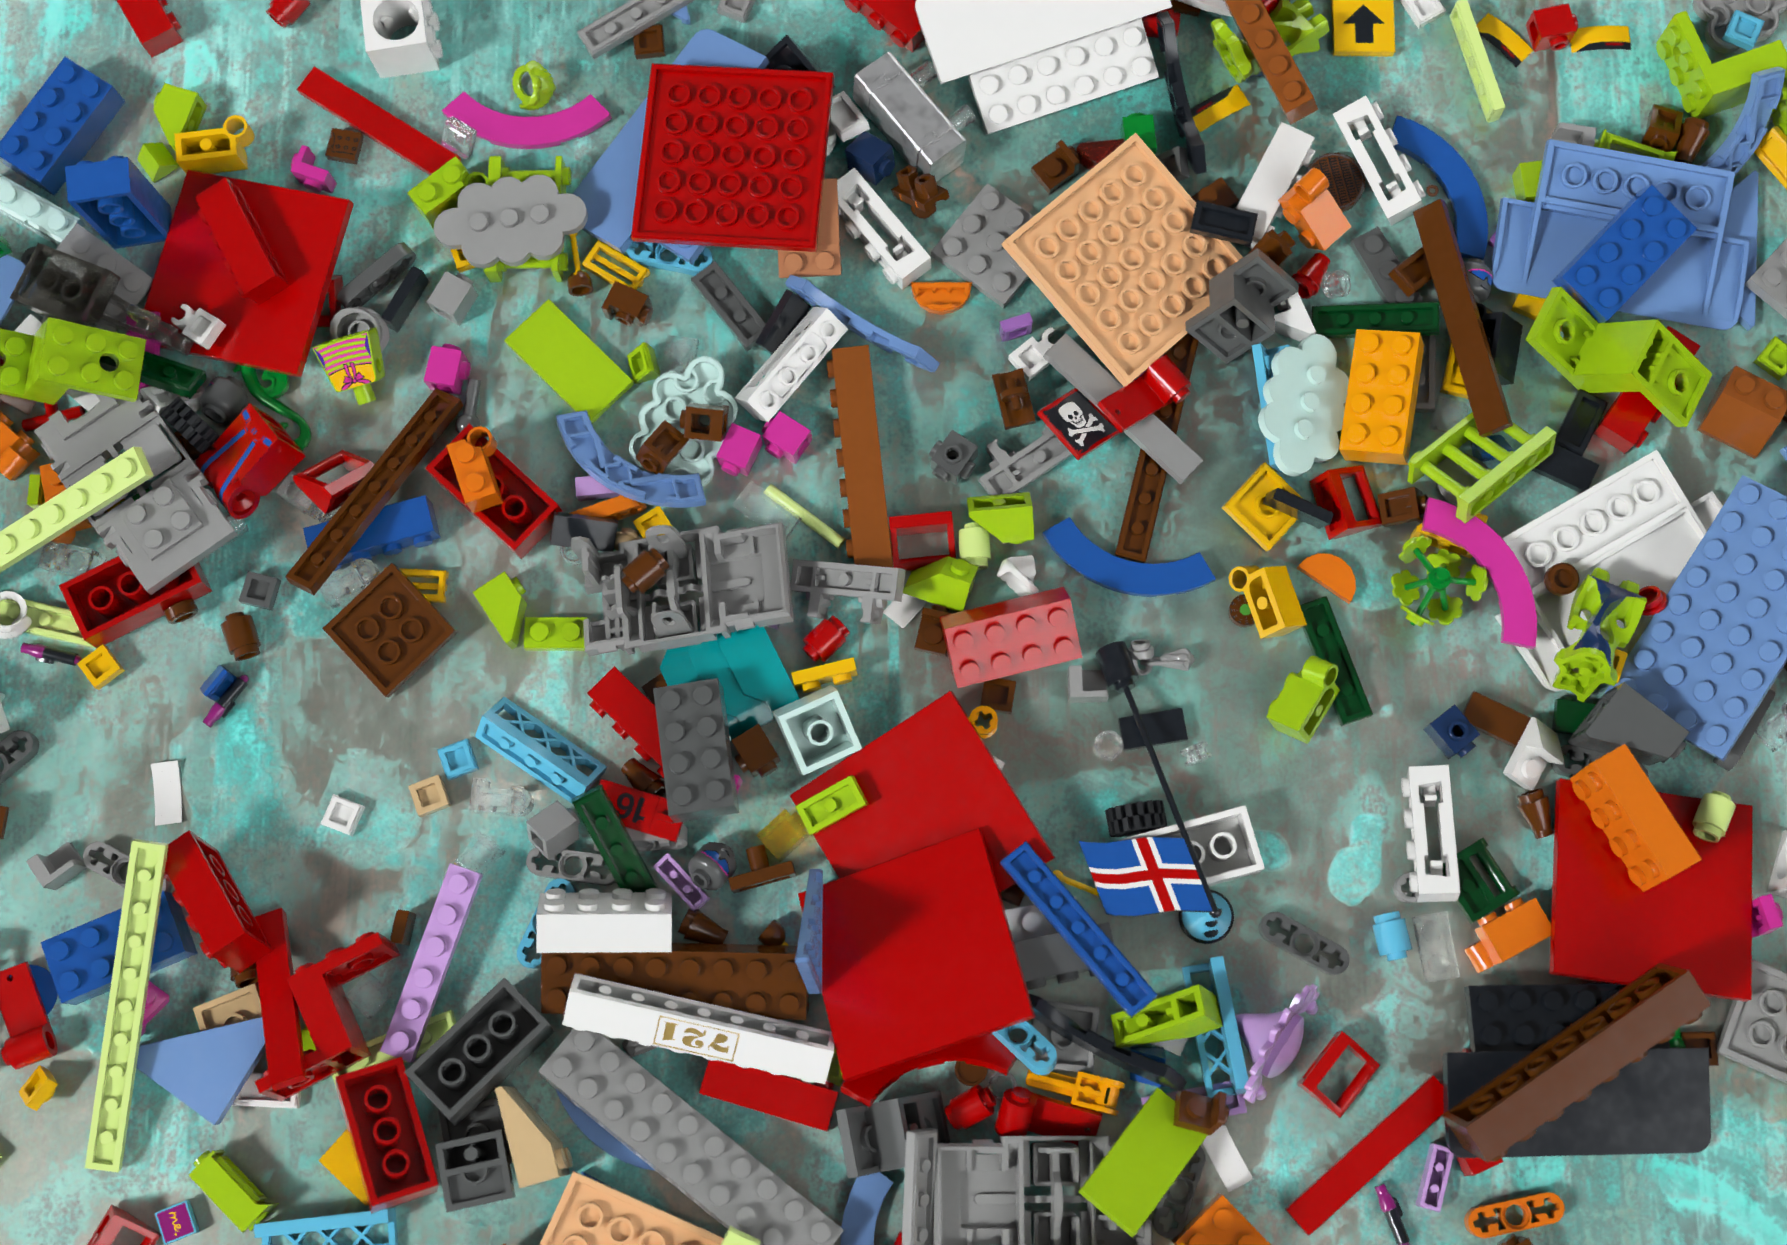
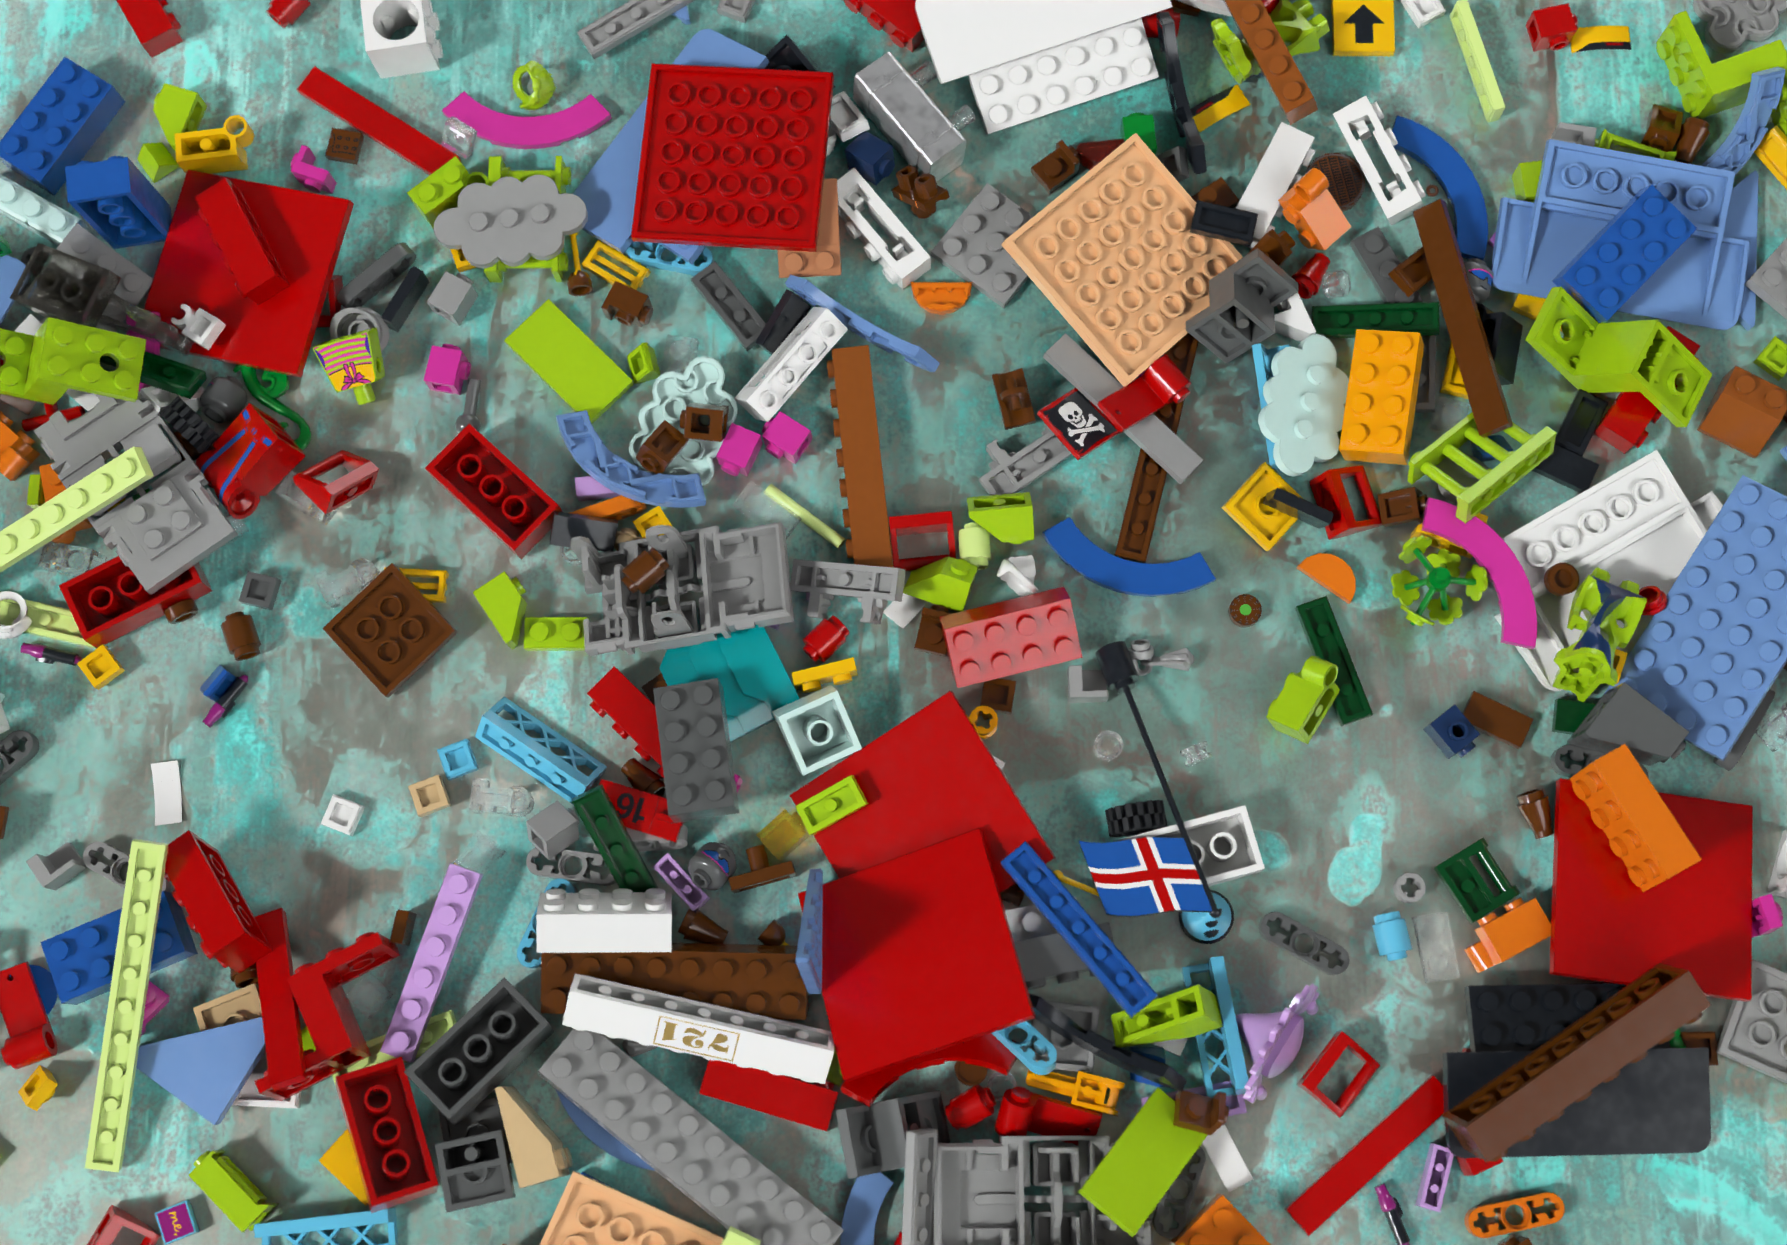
reddish brown plate [285,388,463,595] -> none
blue brick [303,495,441,571] -> none
orange hinge [446,426,503,513] -> none
reddish brown tile [633,24,666,60] -> none
reddish brown brick [731,724,781,778] -> none
dark grey brick [929,430,978,485] -> none
medium lavender tile [999,312,1033,342] -> none
white plate [1008,327,1054,382] -> none
black tile [1118,708,1188,751] -> none
yellow hinge [1229,565,1307,639] -> none
white brick [1401,765,1460,902] -> none
yellow sticker [1477,13,1533,67] -> none
white slope [1503,717,1564,790] -> none
yellowish green brick [1692,791,1736,842] -> none
medium azure tile [1722,10,1765,51] -> none

